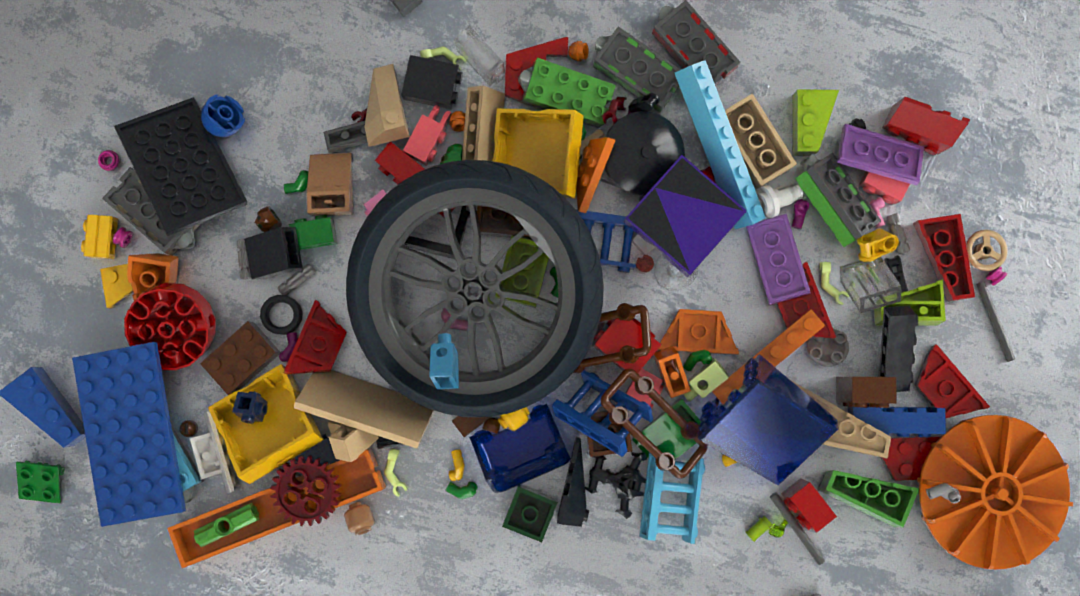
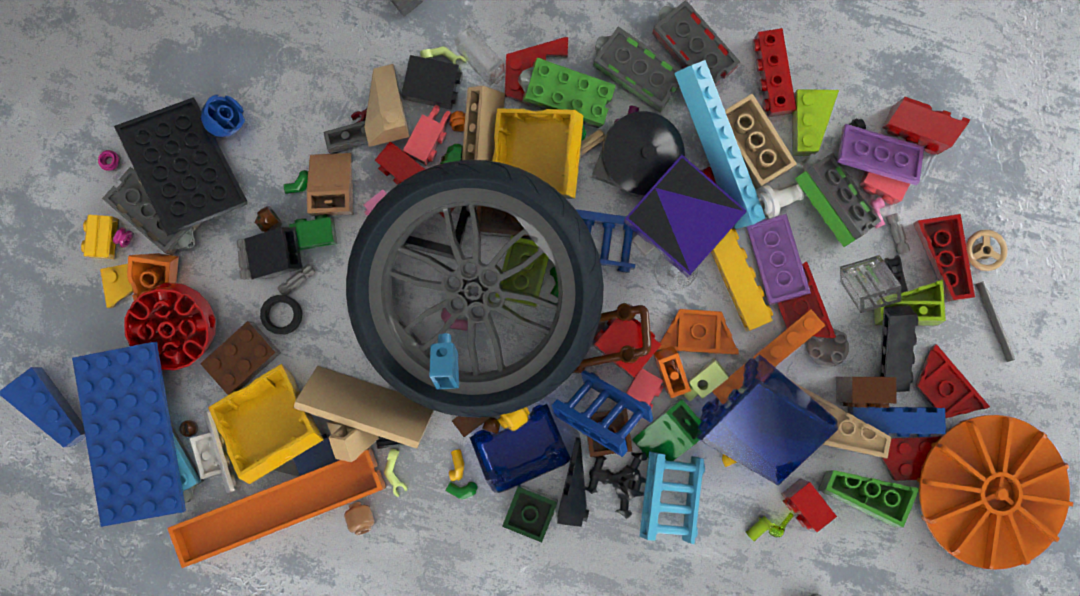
green hinge [16,460,65,503] -> none
bright green piece [194,503,259,547] -> none
dark blue brick [232,392,268,424] -> none
dark red gear [270,455,342,526] -> none
magenta arm [279,332,298,362] -> none
red wing [283,300,347,374] -> none
orange plate [568,41,589,62] -> none
orange wing [576,137,616,213] -> none
reddish brown bar [601,369,708,479] -> none
dark red arm [602,96,627,125] -> none
black bar [628,93,660,113] -> none
clear red piece [635,255,654,274] -> none
green arm [683,350,712,371] -> none
dark grey bar [770,492,825,565] -> none
magenta arm [791,199,809,229] -> none
yellowish green arm [819,262,849,305] -> none
yellow piece [857,228,899,262] -> none
light grey arm [926,483,961,504] -> none
dark pink bush [985,266,1007,286] -> none
none -> yellow brick [711,228,773,332]
none -> red brick [752,28,796,117]

